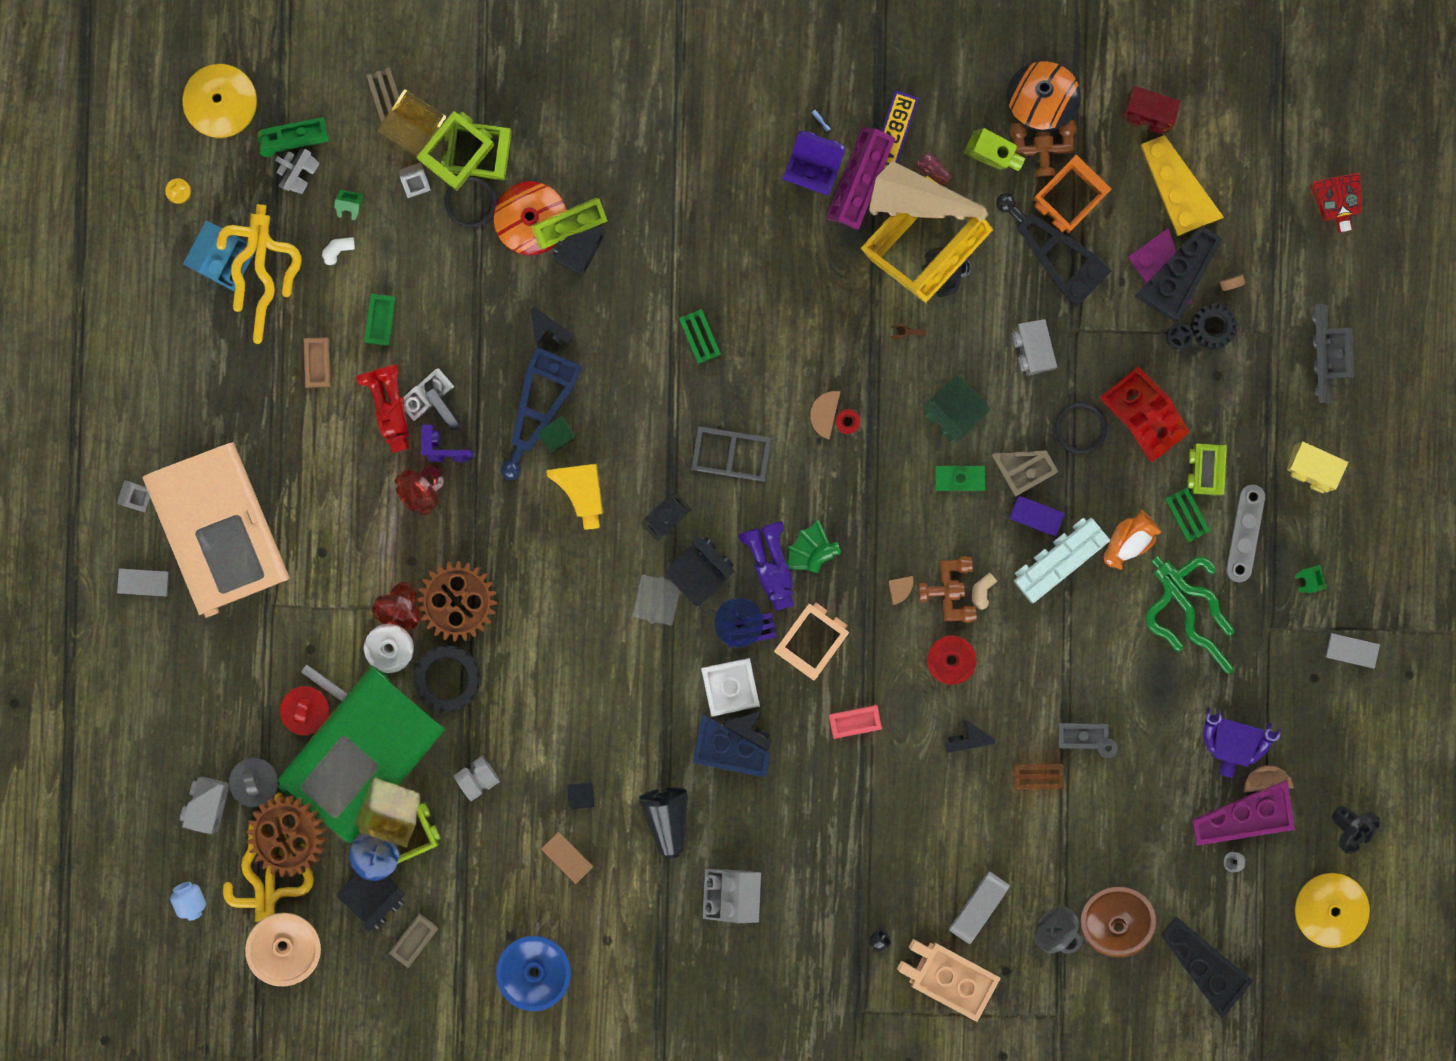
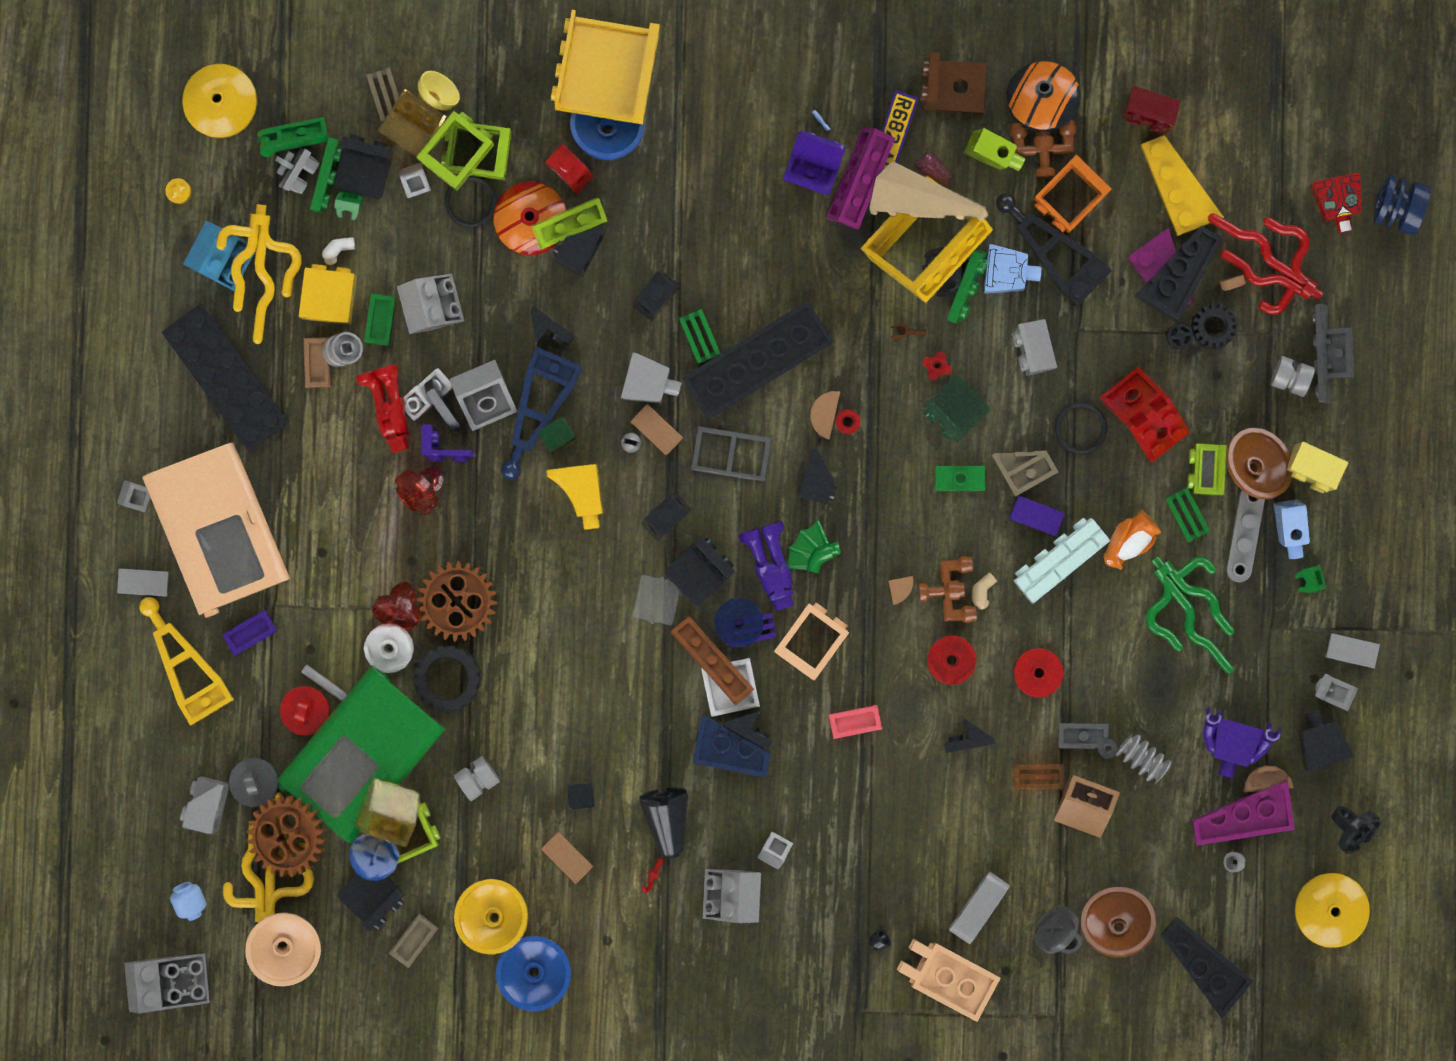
none -> light grey slope [124,953,210,1013]
none -> yellow plate [139,597,234,726]
none -> black plate [161,303,289,452]
none -> dark purple tile [222,610,278,656]
none -> yellow piece [299,264,357,325]
none -> green plate [310,137,343,214]
none -> light grey wheel [322,332,363,367]
none -> black bracket [334,134,393,199]
none -> light grey slope [397,274,464,334]
none -> light yellow piece [417,71,460,111]
none -> light grey slope [450,360,518,431]
none -> yellow dish [454,879,528,954]
none -> red torso [543,144,594,195]
none -> yellow panel [551,10,660,125]
none -> blue dish [570,113,644,160]
none -> light grey torso [621,352,682,403]
none -> light grey hinge [621,433,641,453]
none -> medium nougat tile [631,404,683,456]
none -> black torso [633,270,681,322]
none -> red hand [641,857,664,893]
none -> dark orange tile [671,616,754,706]
none -> black plate [682,300,834,420]
none -> light grey slope [758,832,793,869]
none -> black slope [798,448,837,505]
none -> reddish brown bracket [920,52,986,114]
none -> red plate [923,352,951,380]
none -> green plate [947,249,988,324]
none -> light blue torso [983,244,1041,293]
none -> red plate [1013,648,1063,698]
none -> medium nougat slope [1054,774,1120,838]
none -> light grey piece [1115,734,1172,785]
none -> red plant [1208,213,1323,315]
none -> dark orange dish [1226,428,1293,499]
none -> light grey wheel [1270,356,1315,397]
none -> light blue torso [1273,499,1310,559]
none -> black torso [1299,709,1354,771]
none -> light grey bracket [1315,674,1358,711]
none -> dark blue wheel [1373,174,1431,236]

